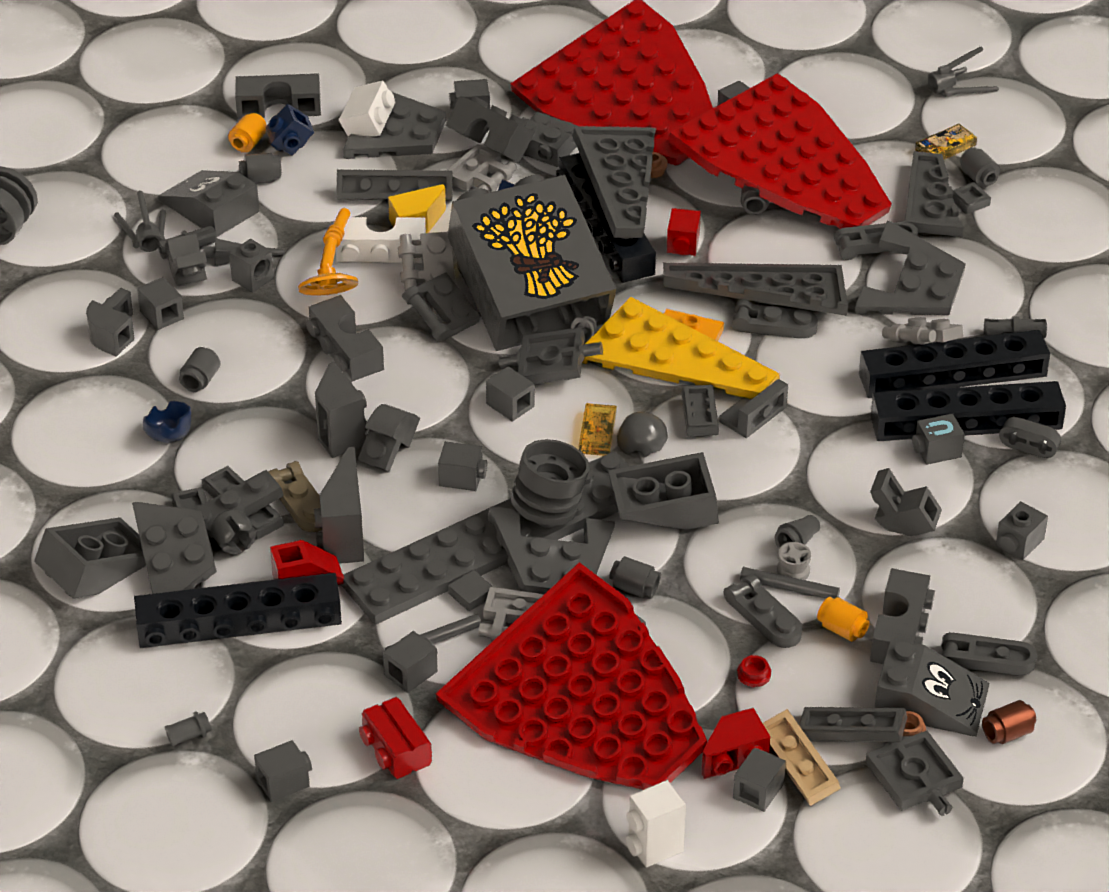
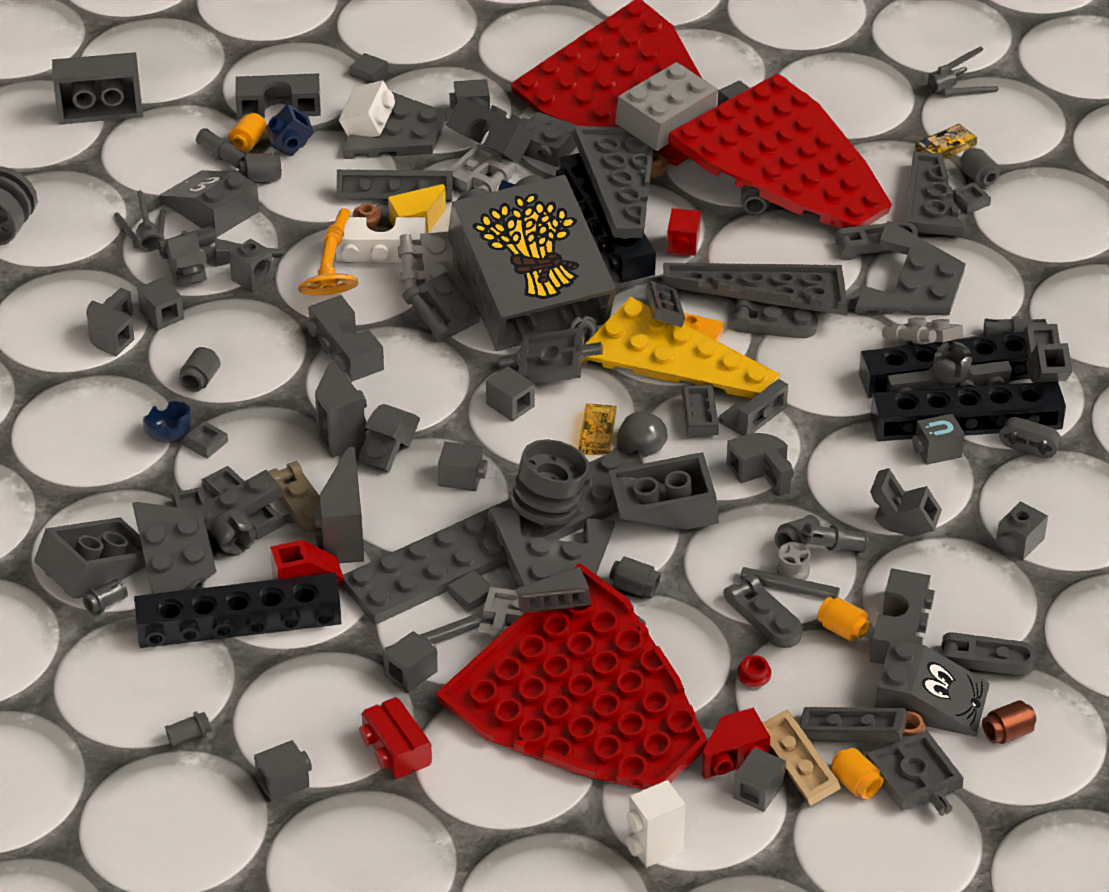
none -> dark grey brick [52,52,143,125]
none -> dark grey pin [83,578,128,614]
none -> dark grey tile [183,421,228,459]
none -> dark grey pin [196,128,248,169]
none -> dark grey tile [349,53,388,83]
none -> nougat plate [352,203,382,229]
none -> dark grey slope [515,567,591,613]
none -> light grey brick [615,62,718,151]
none -> dark grey tile [645,281,685,328]
none -> dark grey brick [726,433,794,496]
none -> dark grey pin [801,523,869,553]
none -> light orange brick [831,748,884,799]
none -> dark grey plate [885,342,1012,392]
none -> dark grey brick [1024,324,1072,383]

